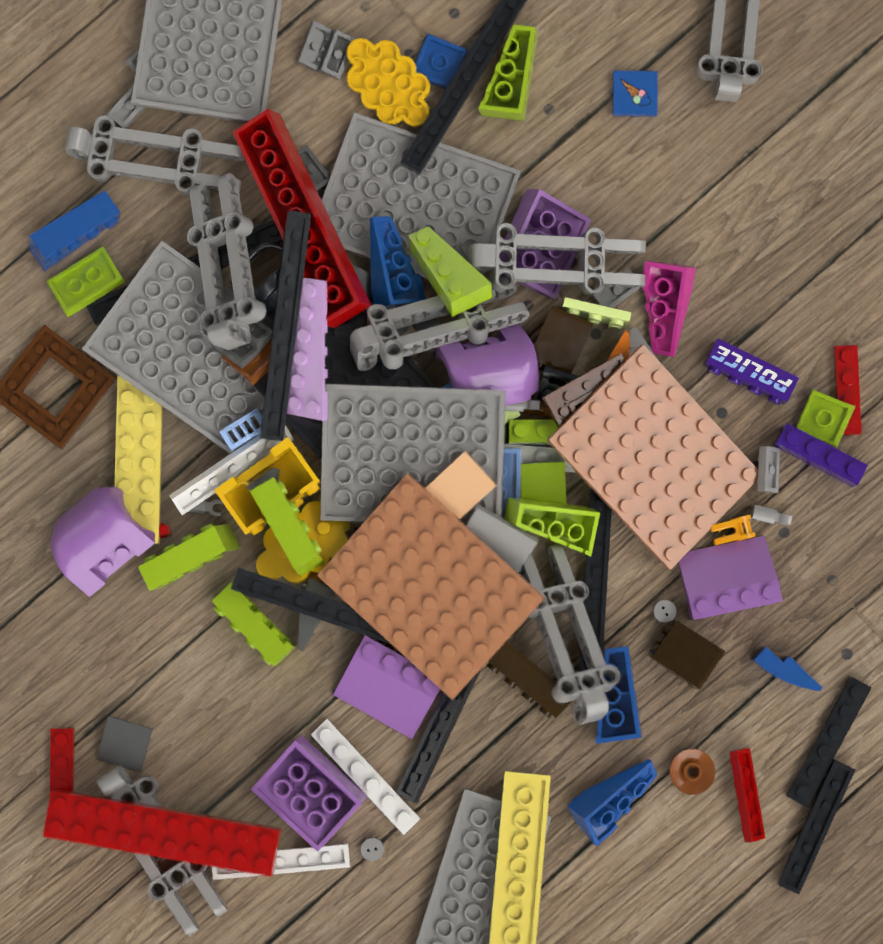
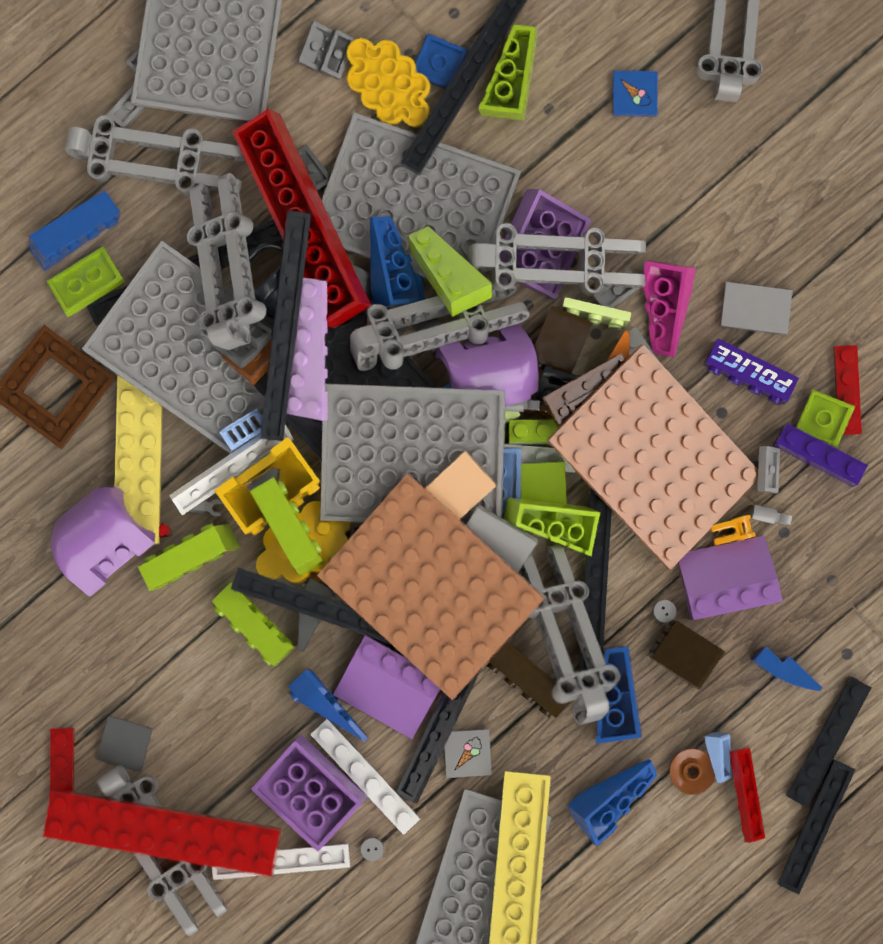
none -> blue wedge [288,668,369,741]
none -> light grey tile [445,729,492,778]
none -> light blue slope [705,732,732,783]
none -> light grey tile [720,282,793,335]

